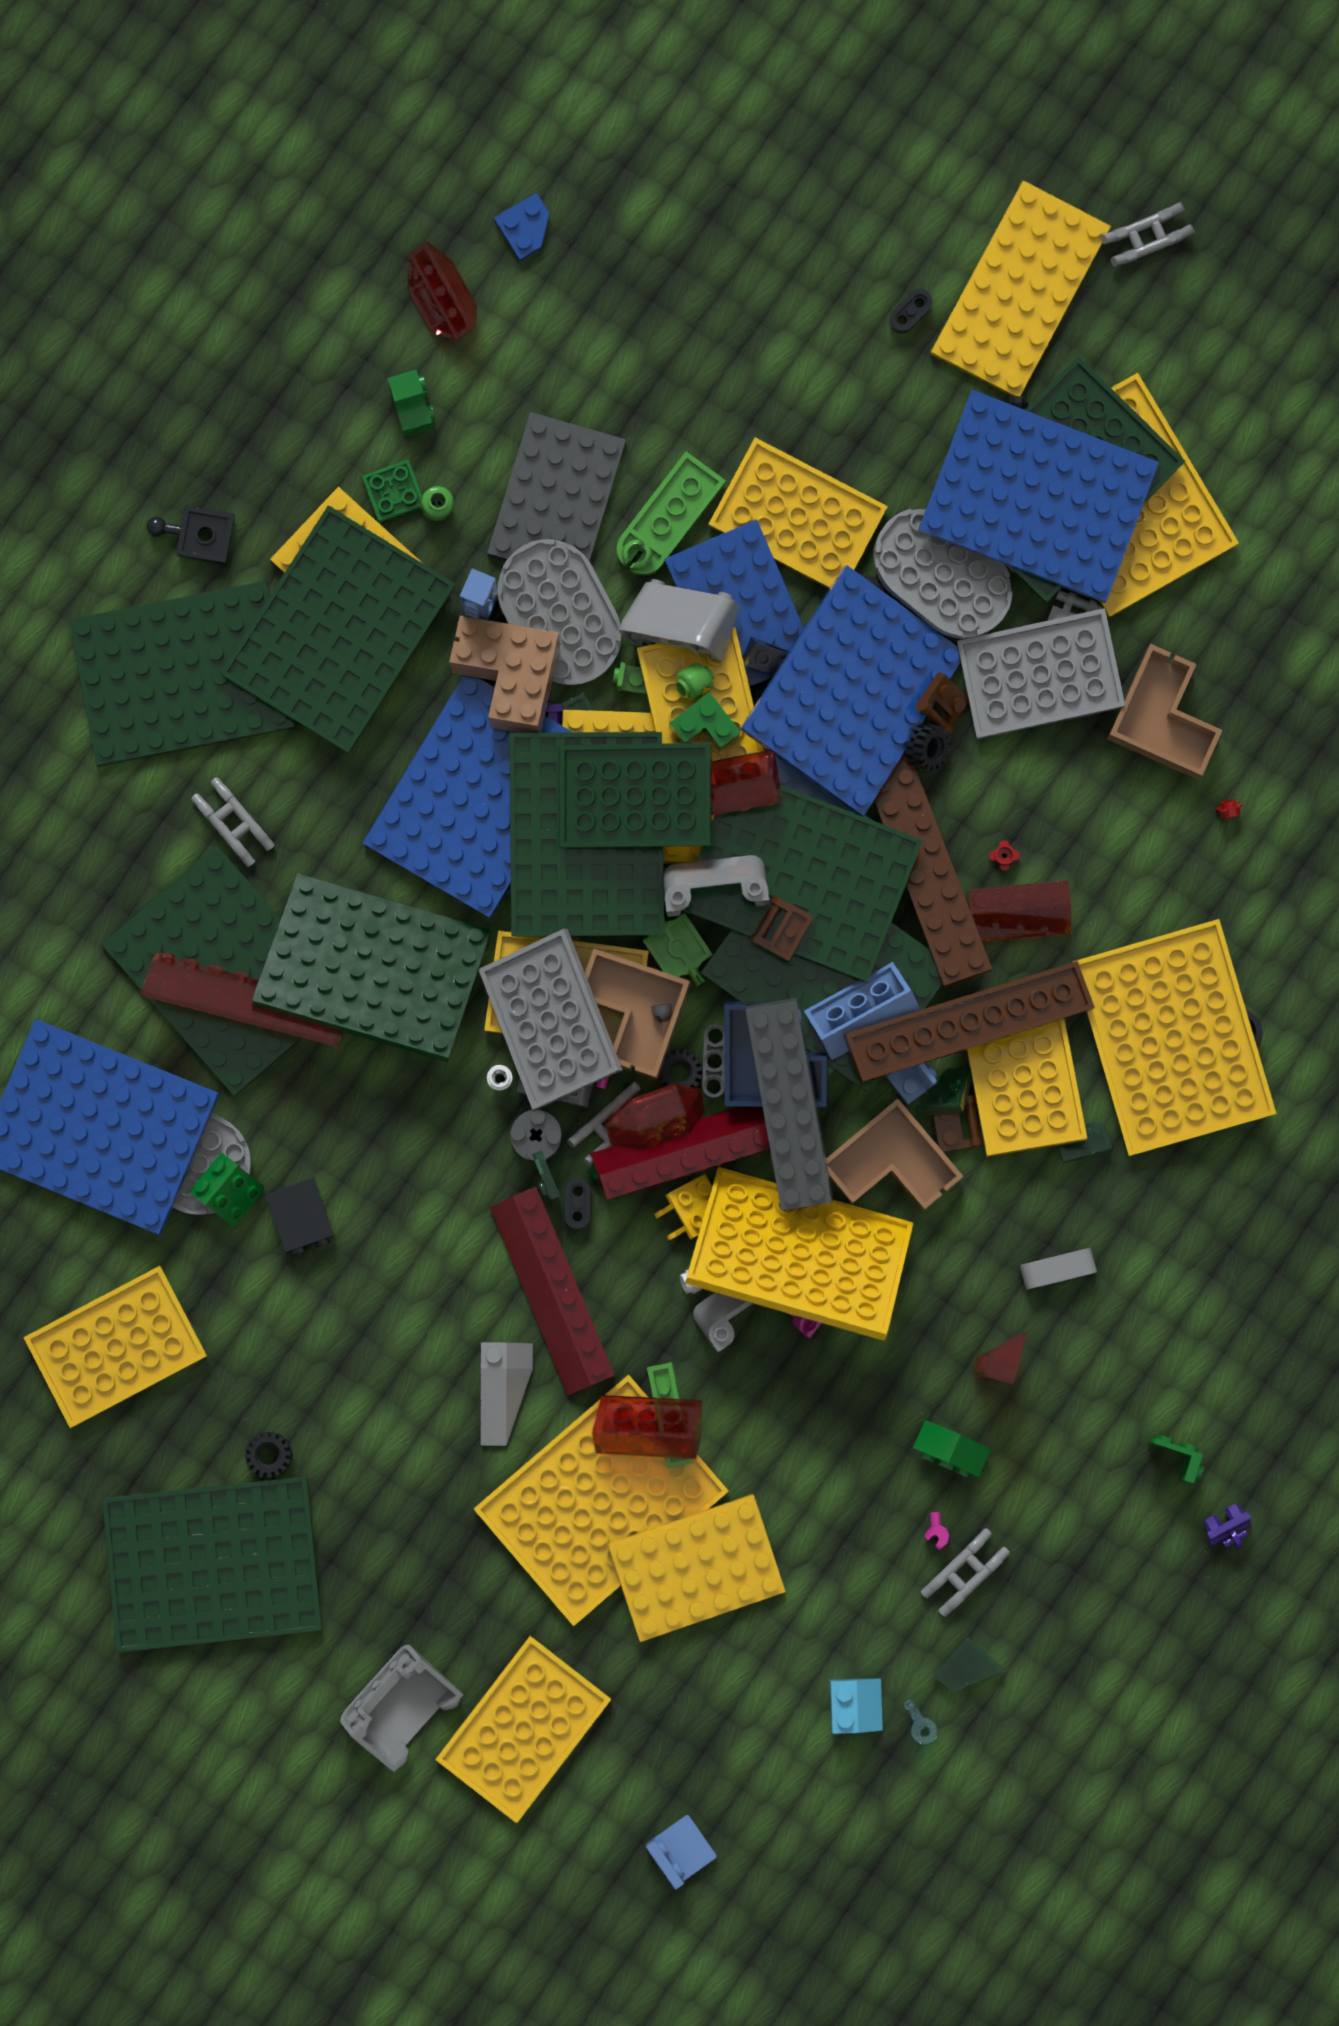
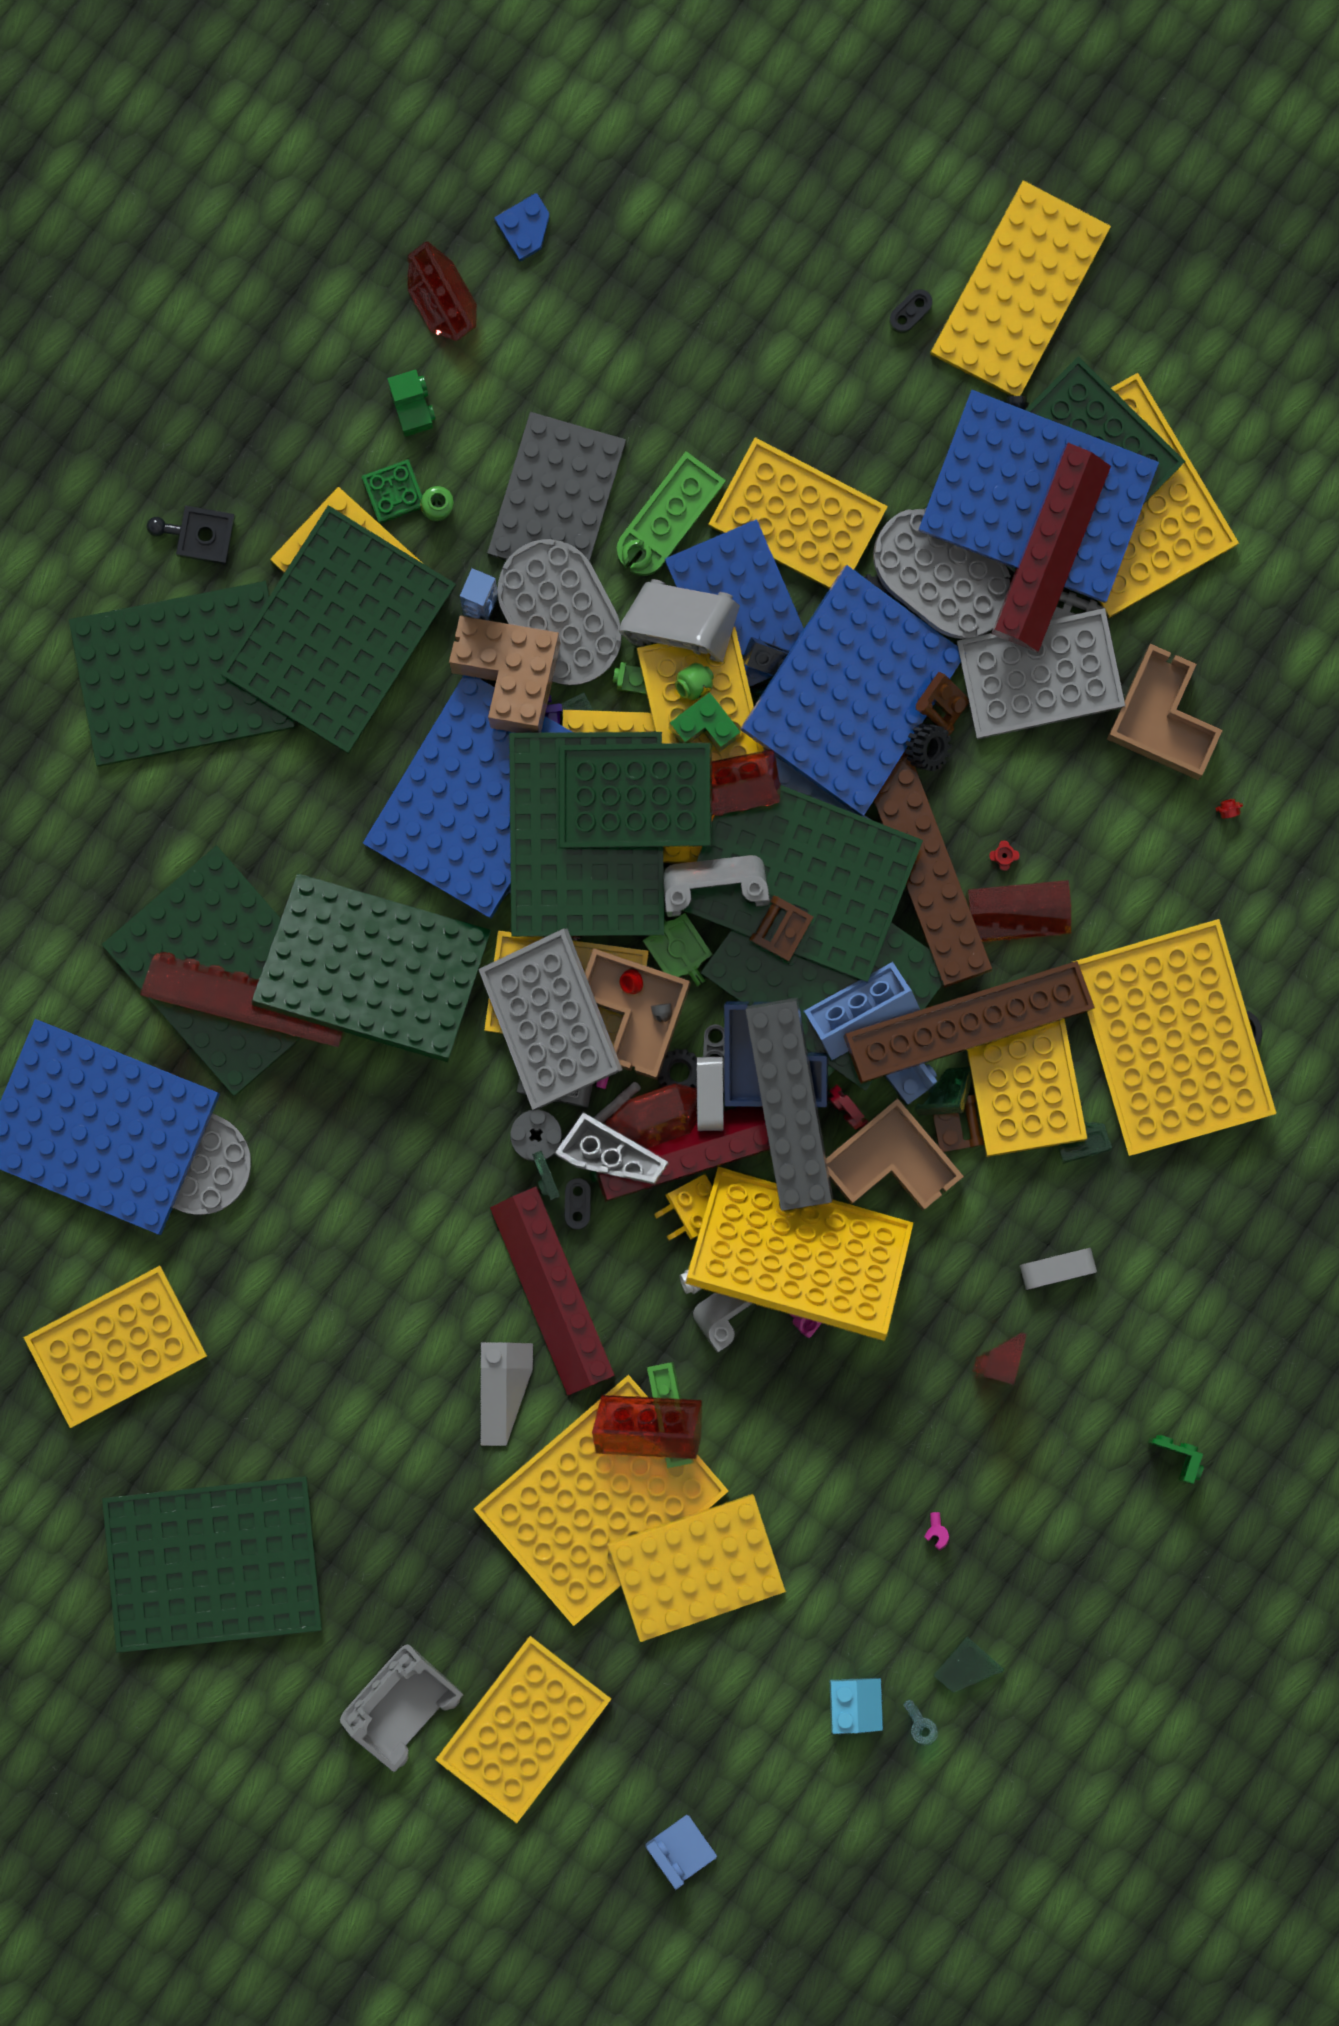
green bracket [189,1152,265,1226] -> none
light grey piece [191,777,275,867] -> none
black tyre [245,1432,292,1478] -> none
black brick [265,1178,335,1256] -> none
white cone [487,1065,512,1090] -> none
green brick [913,1420,991,1478] -> none
light grey piece [921,1528,1010,1617] -> none
light grey piece [1101,202,1195,267] -> none
dark purple hips [1204,1504,1252,1550] -> none
none -> light grey wedge [555,1113,669,1184]
none -> red plate [620,969,643,994]
none -> light grey beam [697,1057,723,1131]
none -> dark red plate [828,1084,869,1130]
none -> dark red slope [991,443,1111,652]

